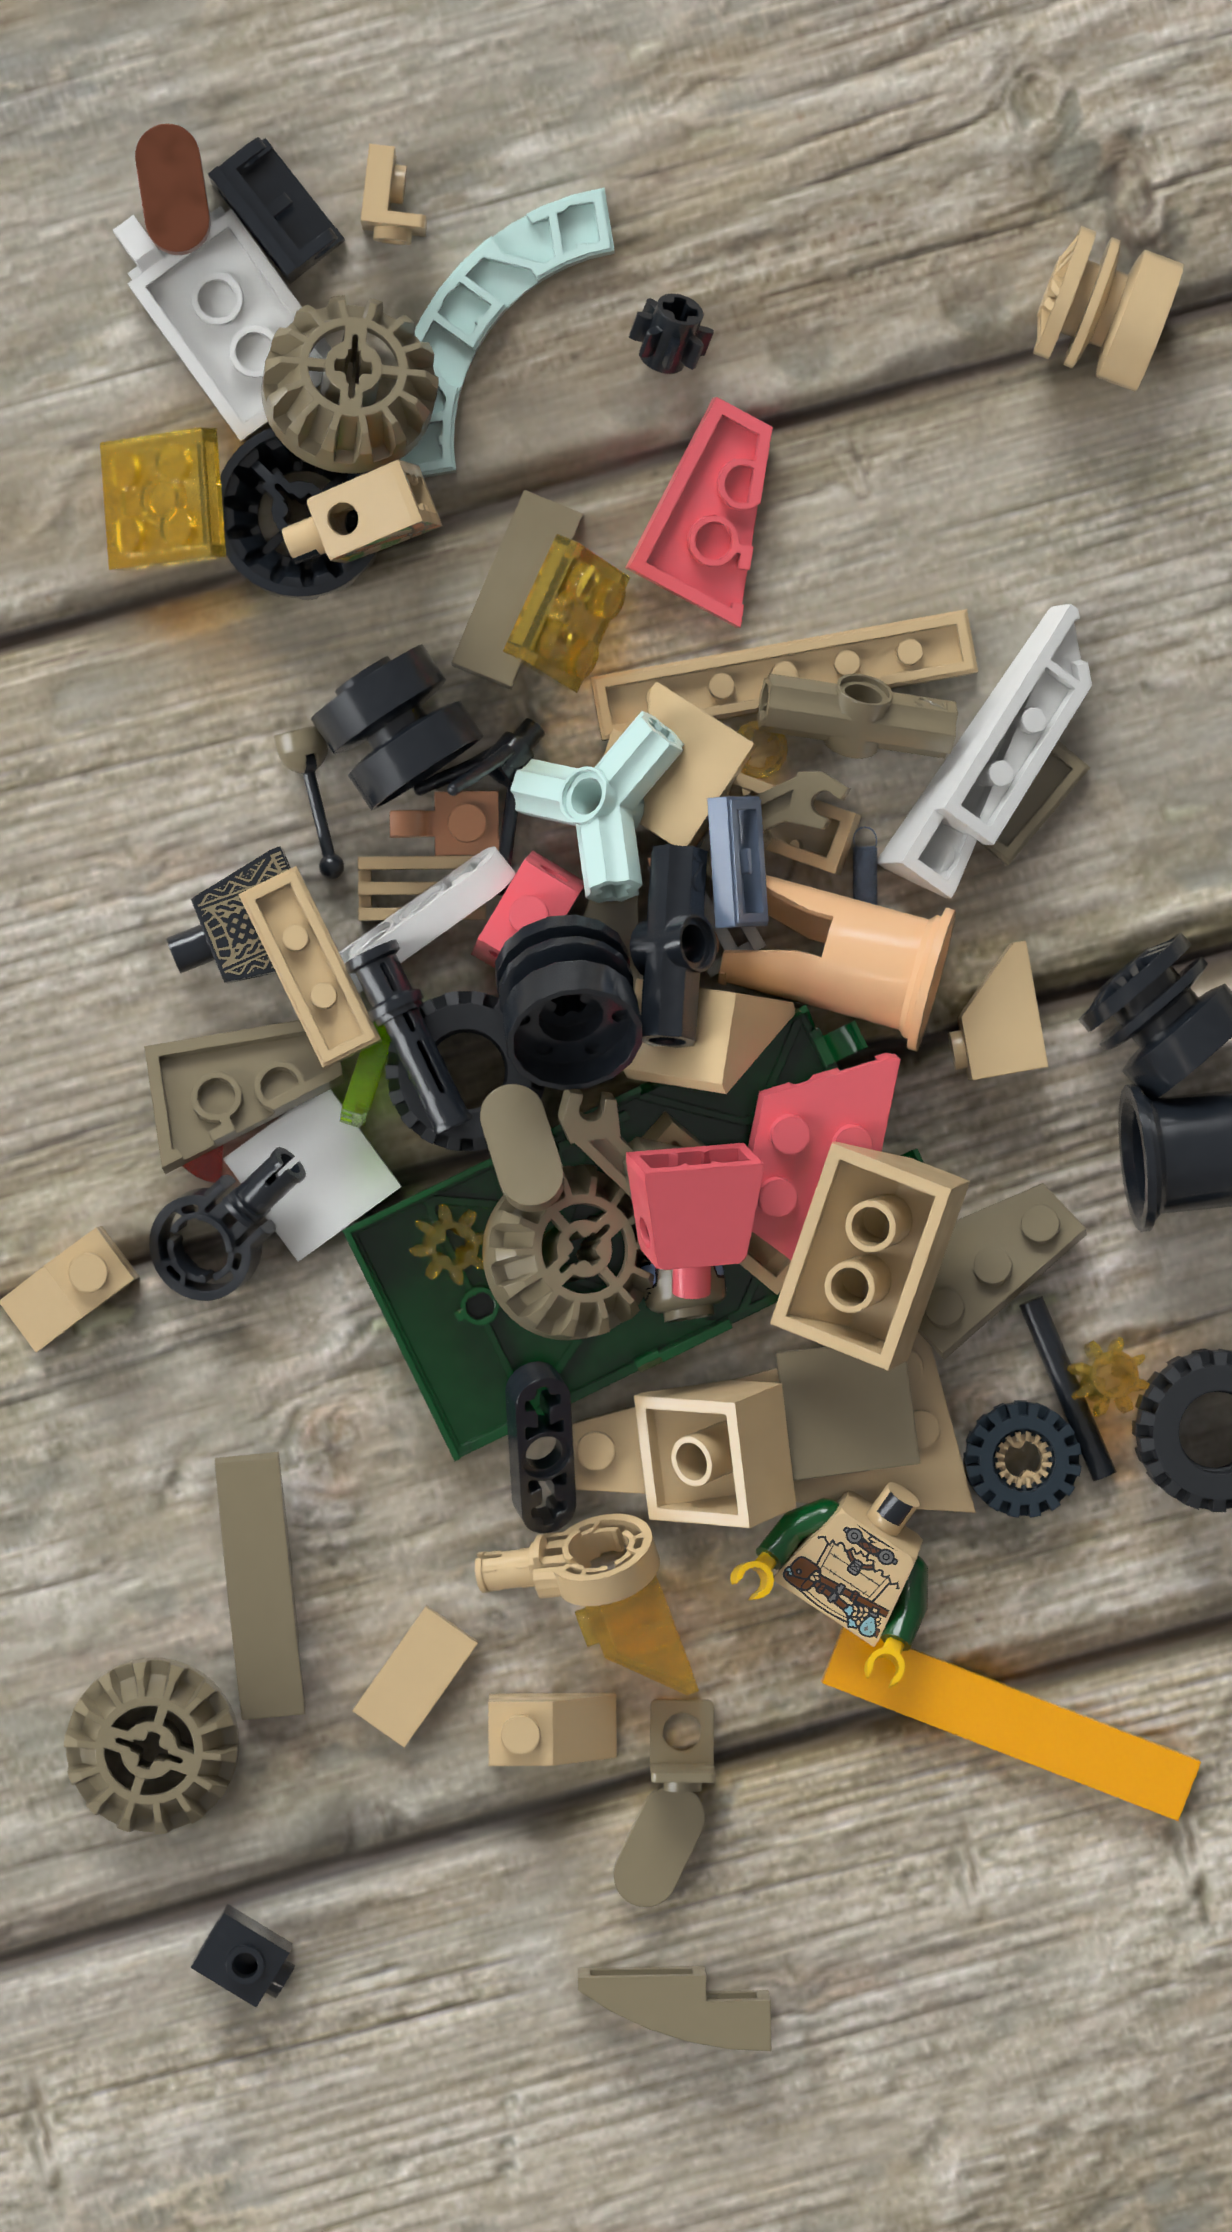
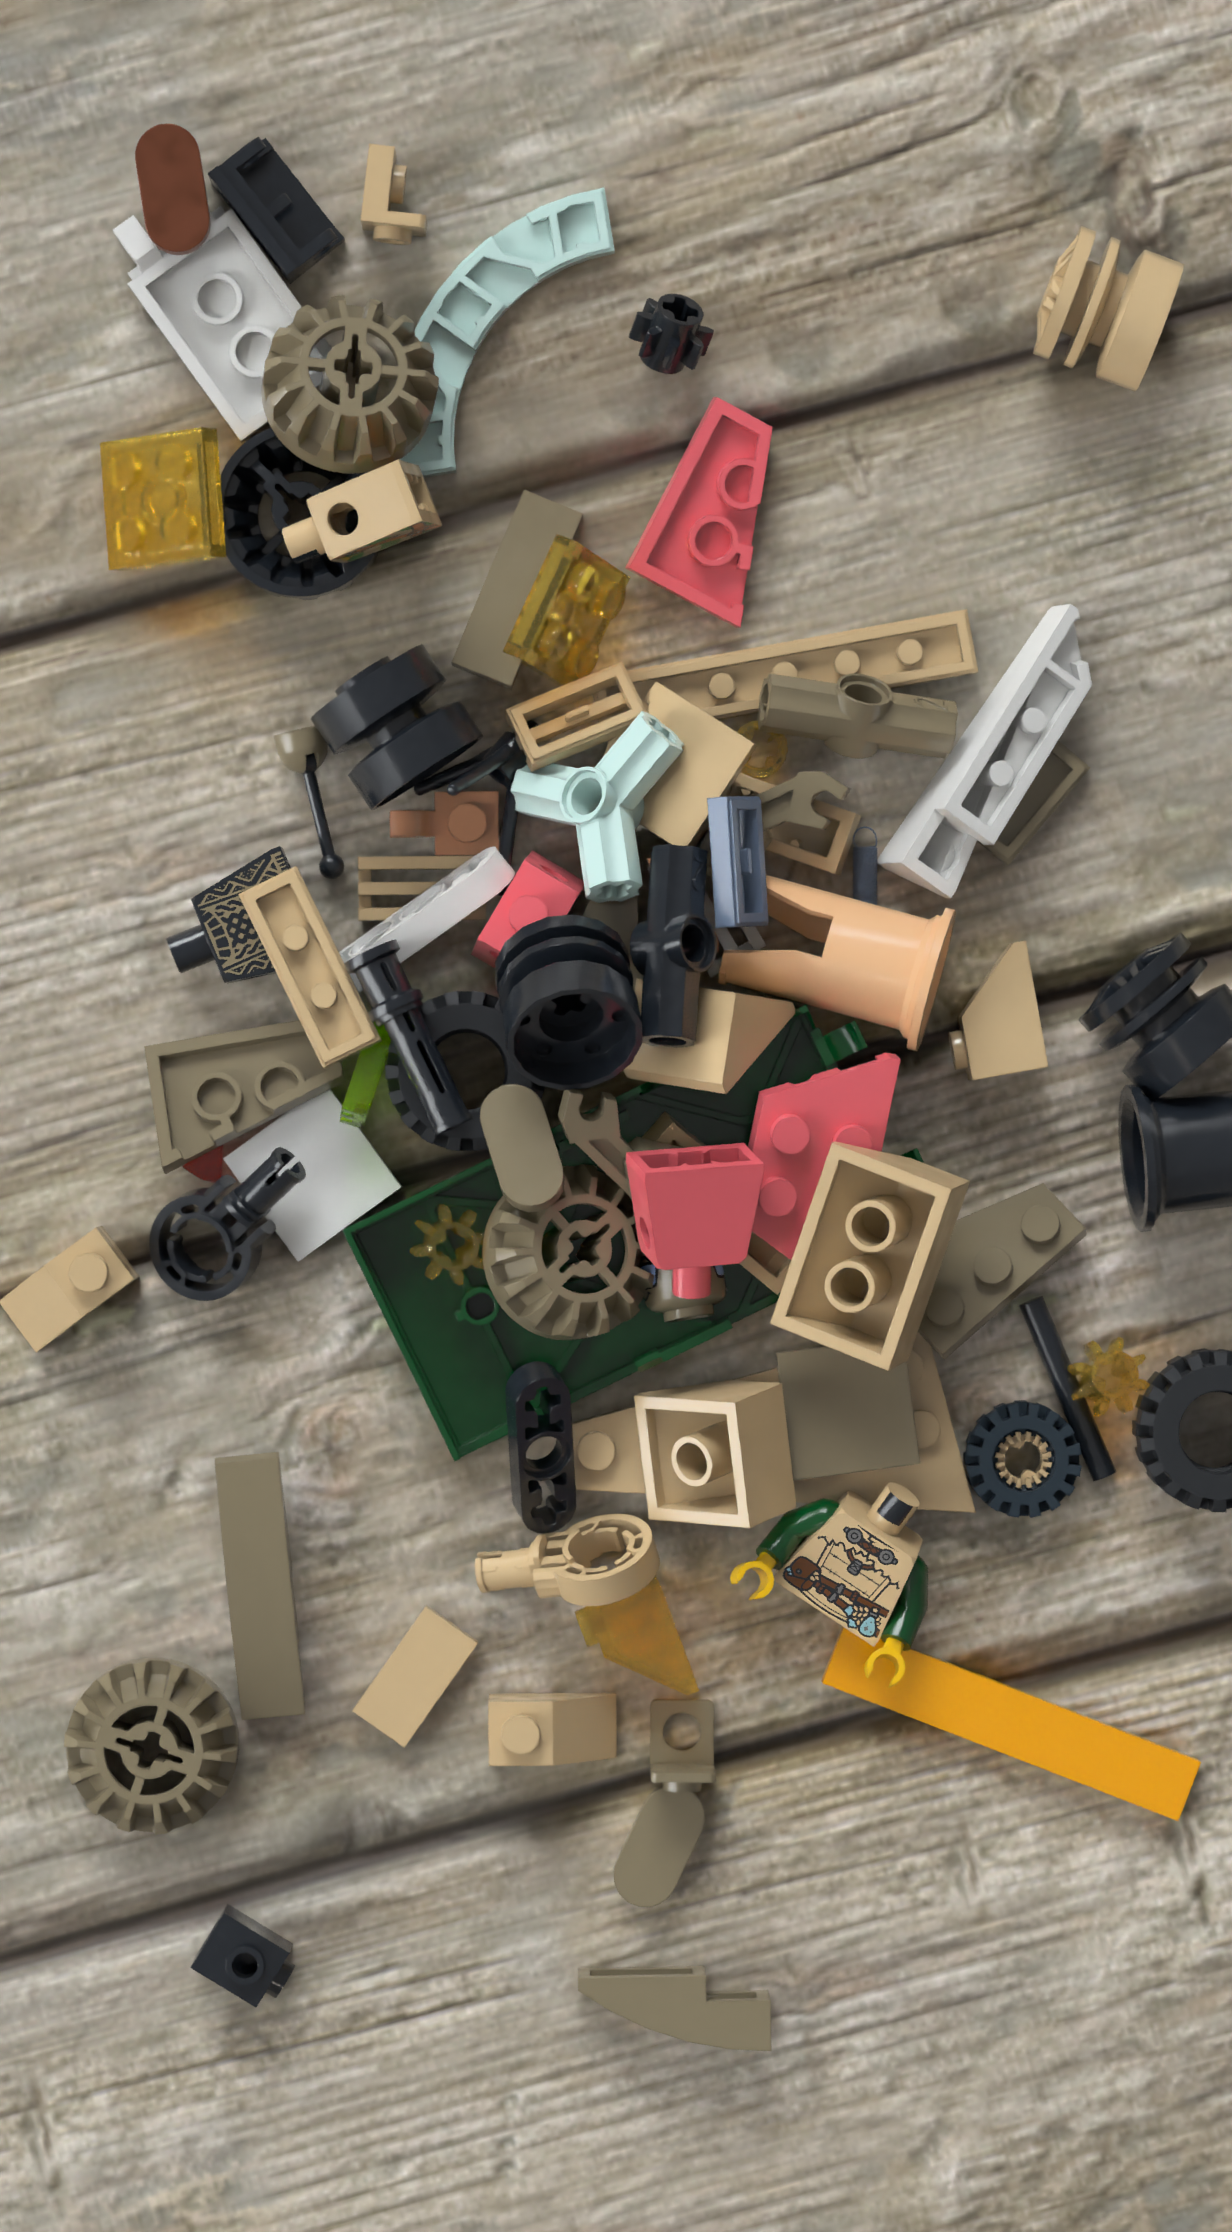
none -> tan tile [505,662,647,772]

